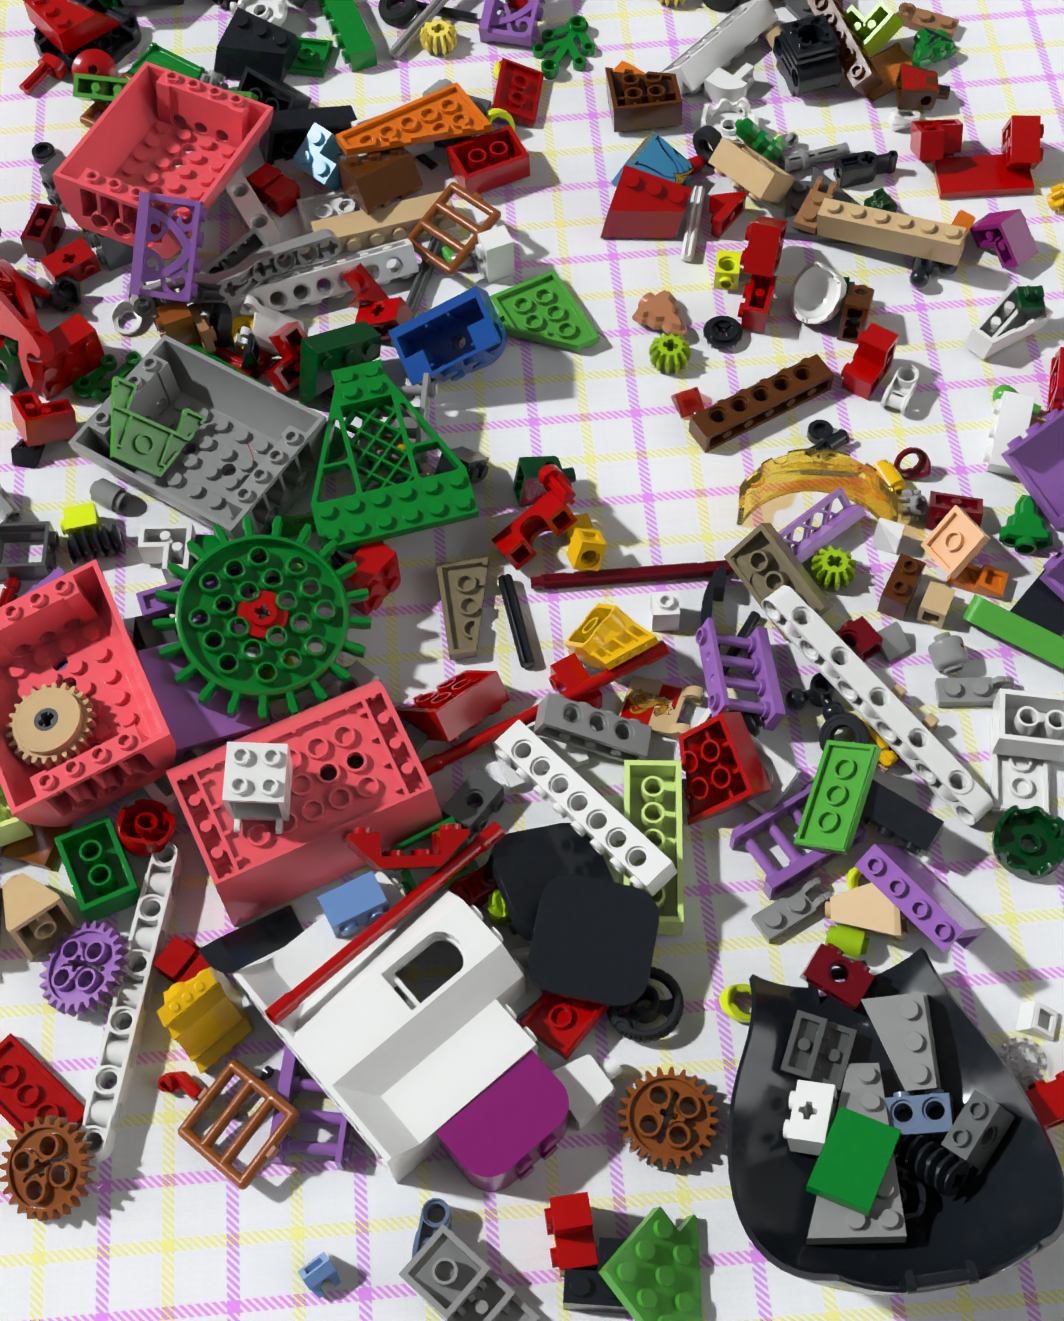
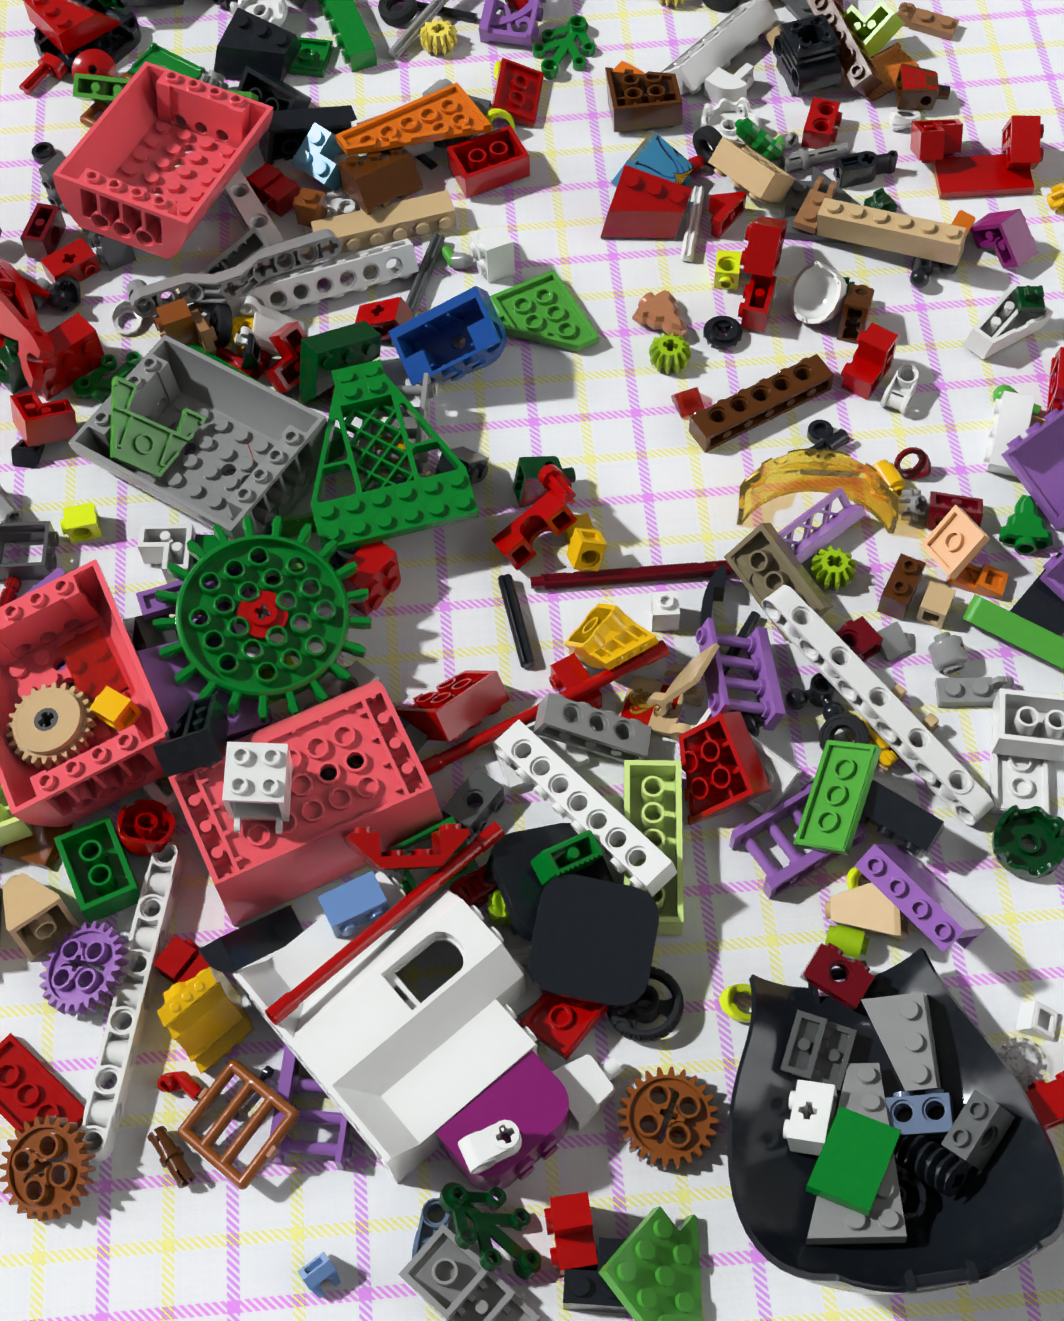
black piece [67,522,126,564] -> none
light grey brick [90,478,130,512] -> none
medium lavender fence [129,192,207,303] -> none
red slope [342,263,389,309] -> none
dark orange bar [405,182,501,276] -> none
dark tan wing [436,557,489,660] -> none
light grey hinge [751,877,834,943] -> none
white slope [871,518,905,554] -> none
green rock [912,27,957,68] -> none
none -> clear red piece [58,625,130,704]
none -> yellow brick [90,686,142,732]
none -> reddish brown pin [147,1126,196,1188]
none -> black wedge [153,694,229,777]
none -> dark orange brick [293,187,328,227]
none -> dark green plant [439,1182,541,1280]
none -> white piece [458,1120,522,1174]
none -> green brick [531,830,603,886]
none -> tan flag [646,643,720,716]
none -> red brick [801,97,843,149]

